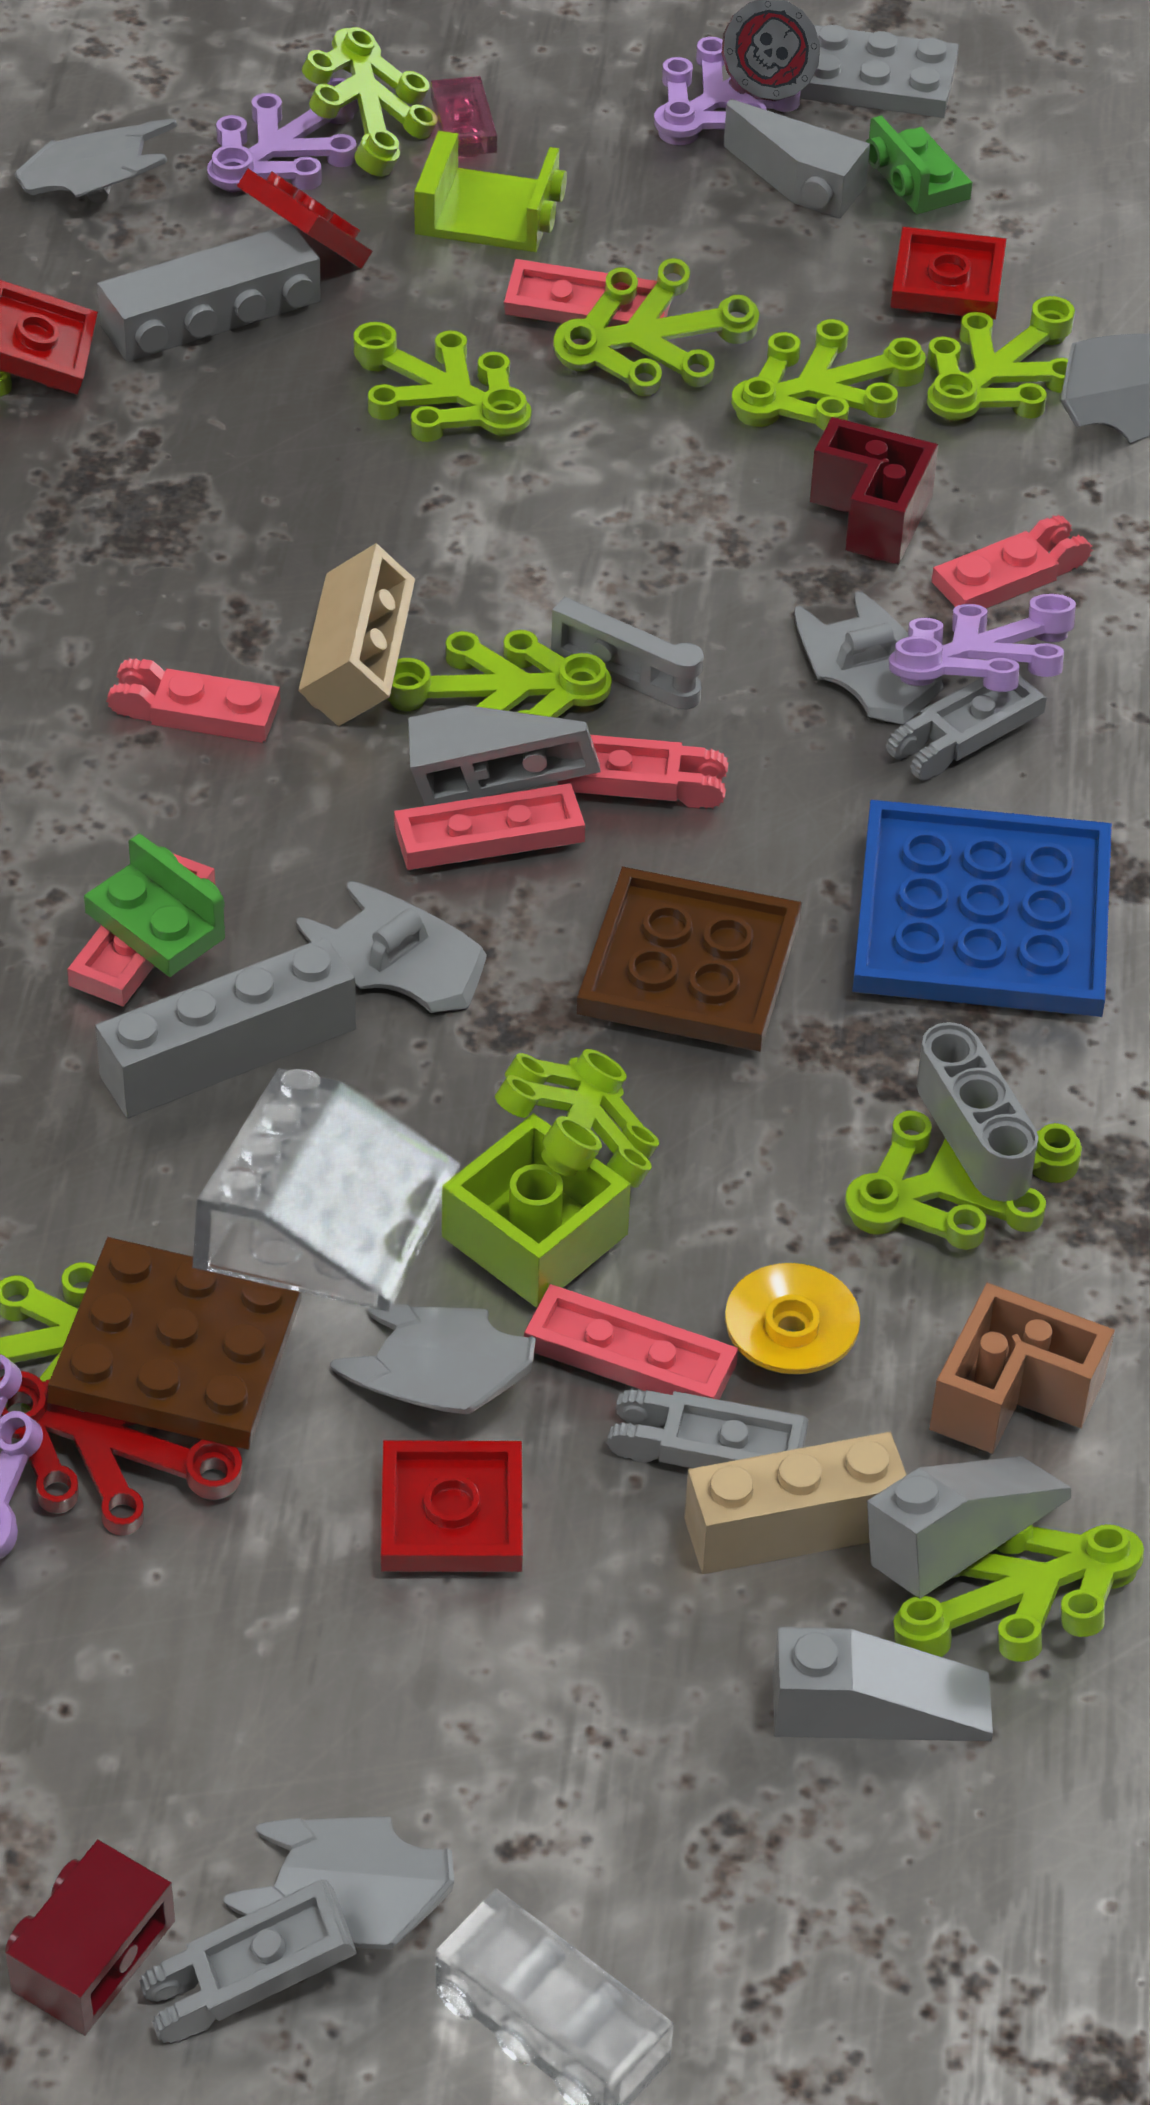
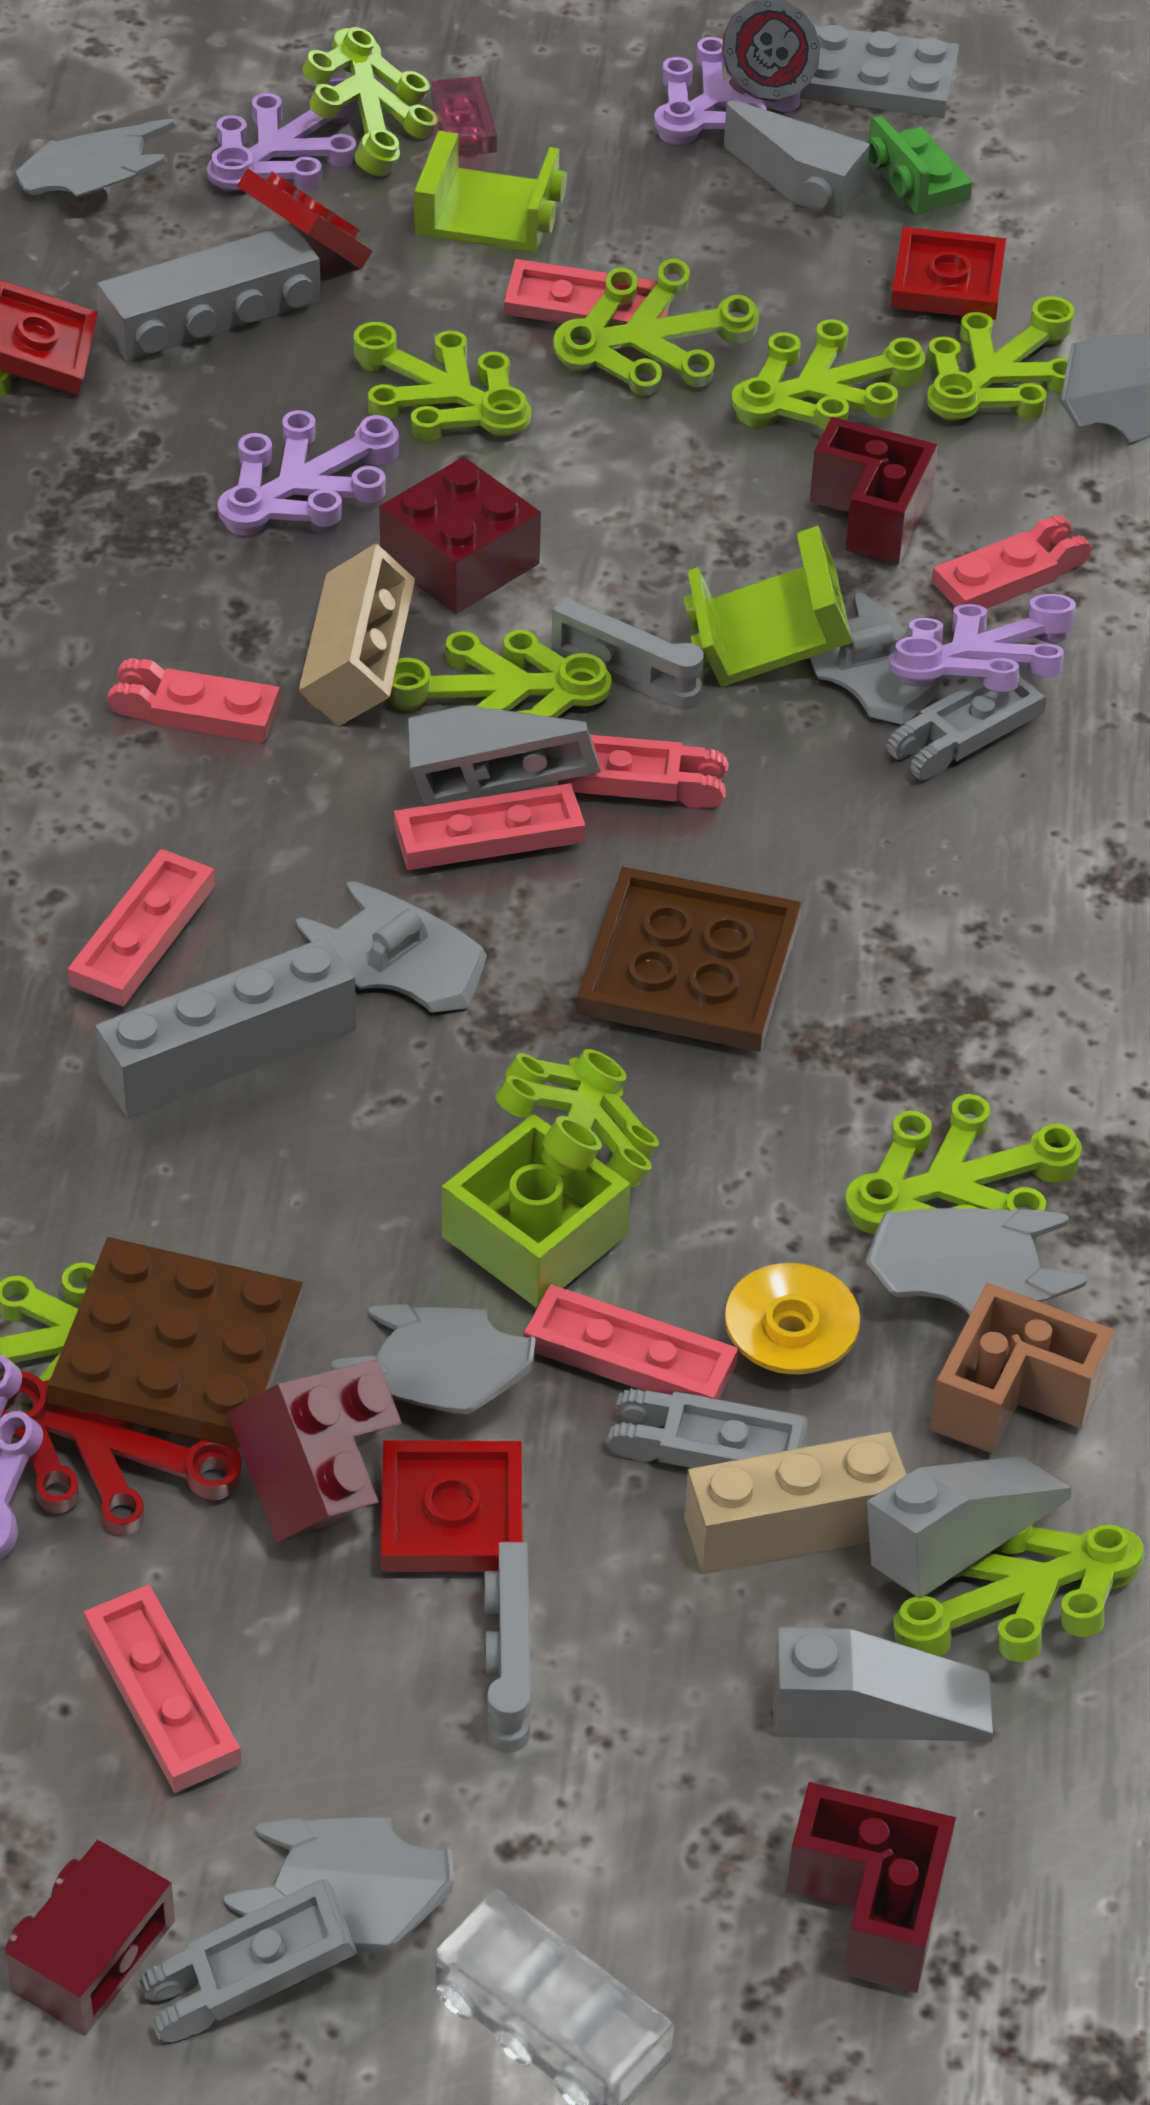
bright green bracket [84,833,225,977] -> none
clear slope [192,1068,461,1312] -> none
blue plate [852,800,1112,1017] -> none
light grey beam [916,1022,1038,1202] -> none
none -> coral plate [83,1584,241,1793]
none -> lavender plant [217,410,399,536]
none -> dark red brick [227,1359,402,1543]
none -> dark red brick [379,456,541,614]
none -> light grey plate [484,1542,531,1753]
none -> lime panel [684,525,853,687]
none -> dark red brick [786,1782,956,1993]
none -> light grey shield [866,1208,1087,1315]

